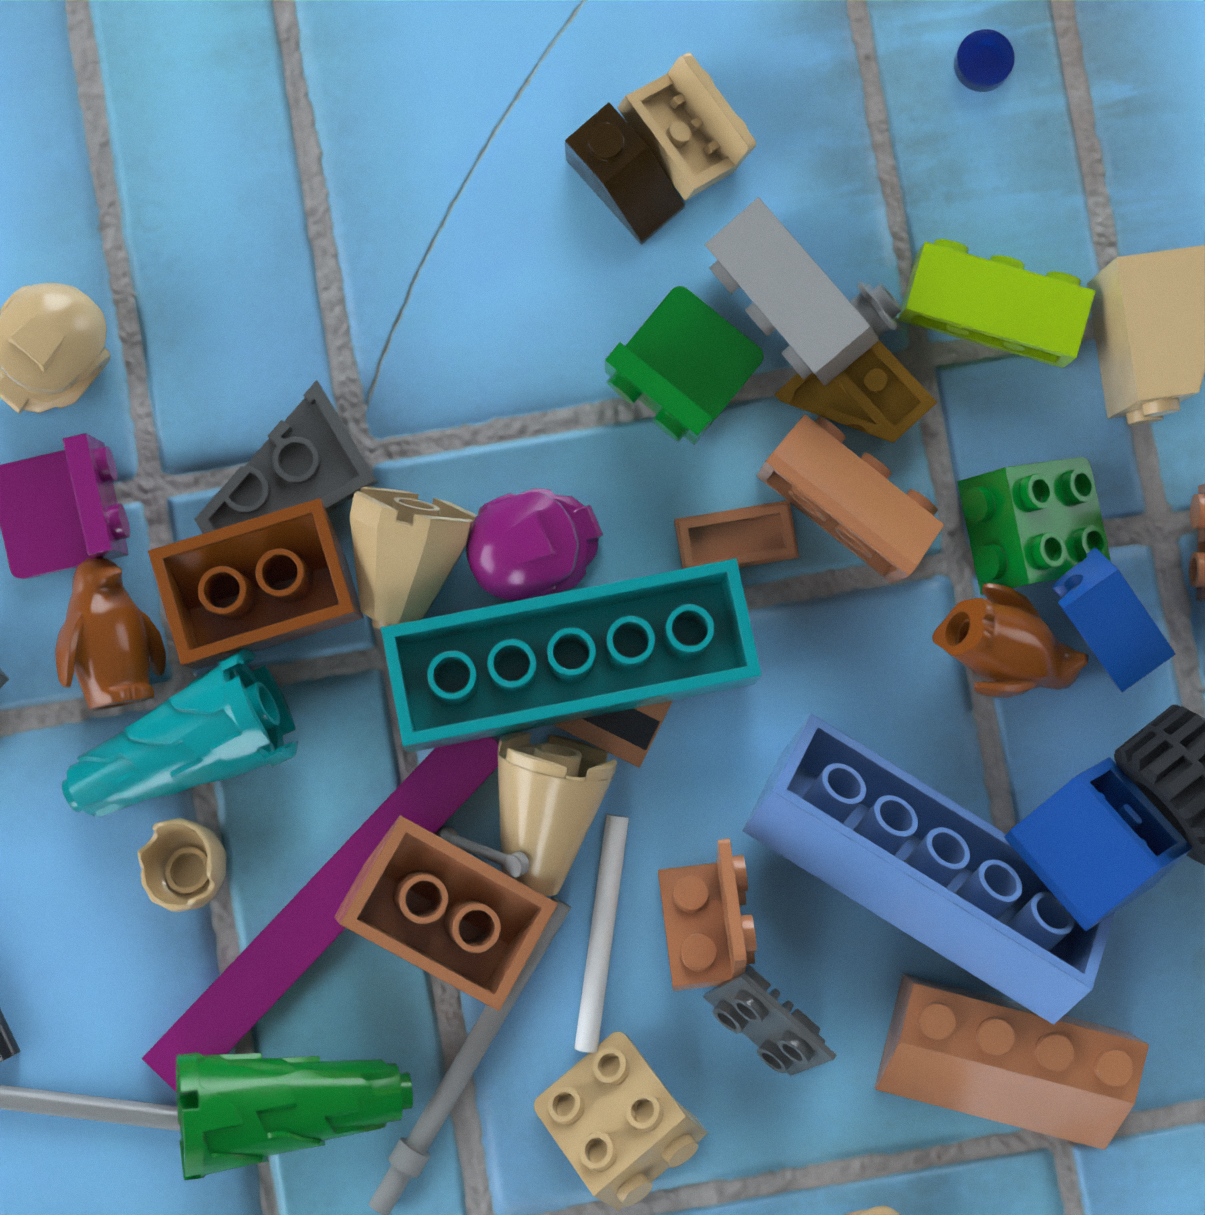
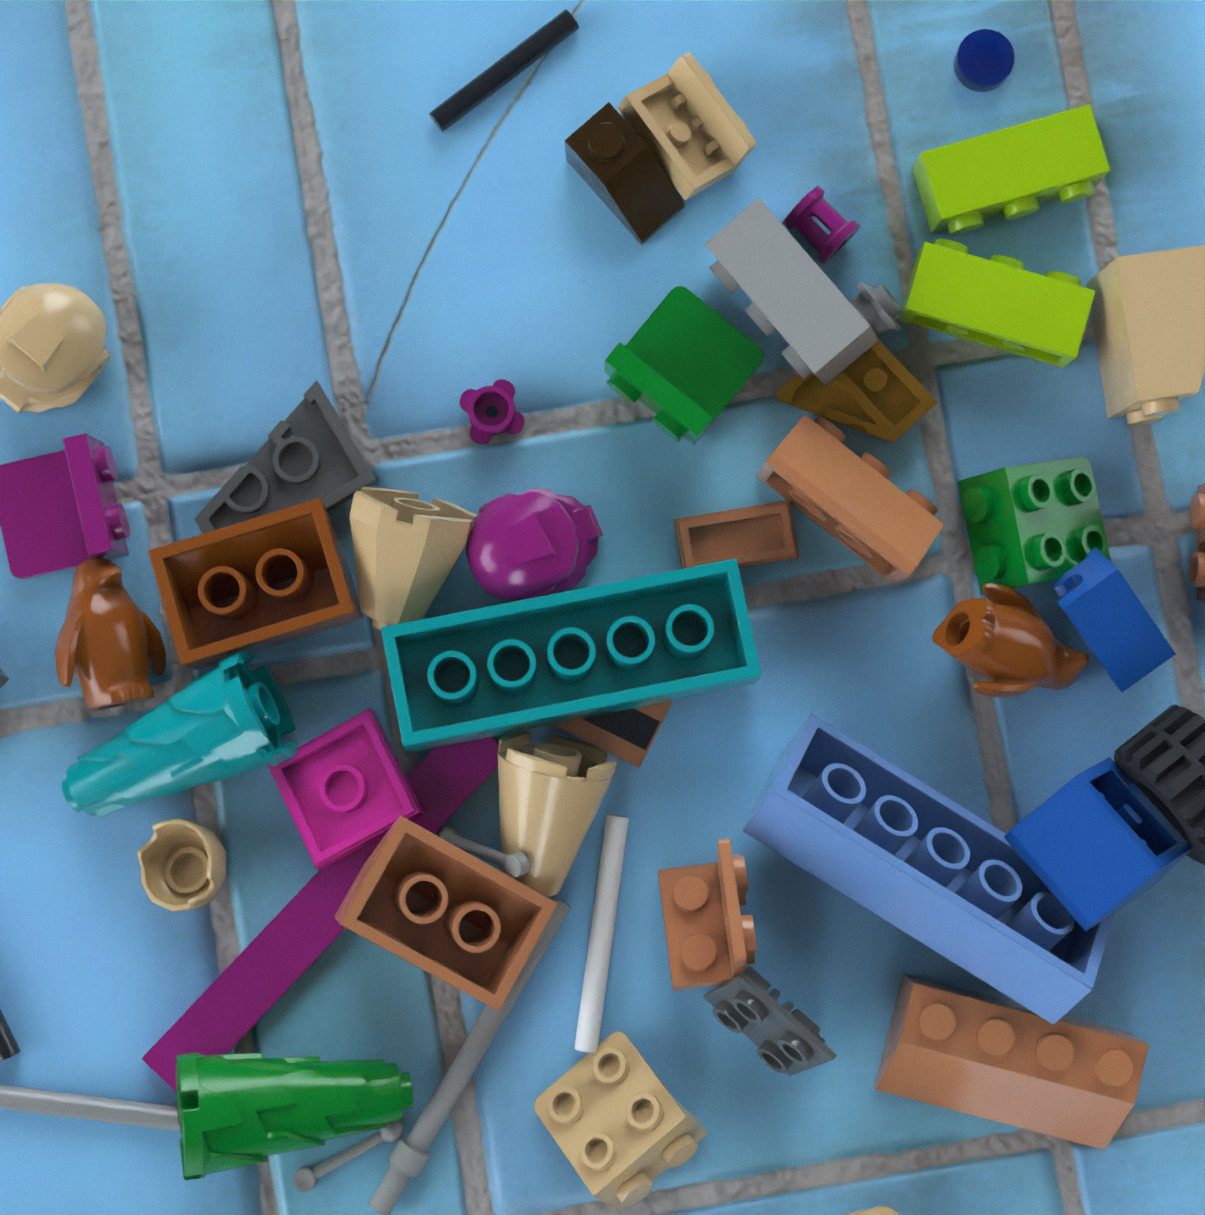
none -> dark pink tile [268,709,425,870]
none -> light grey hinge [293,1121,404,1192]
none -> black bar [429,9,579,132]
none -> magenta plate [459,379,525,445]
none -> magenta bush [782,186,860,264]
none -> lime brick [912,104,1111,236]

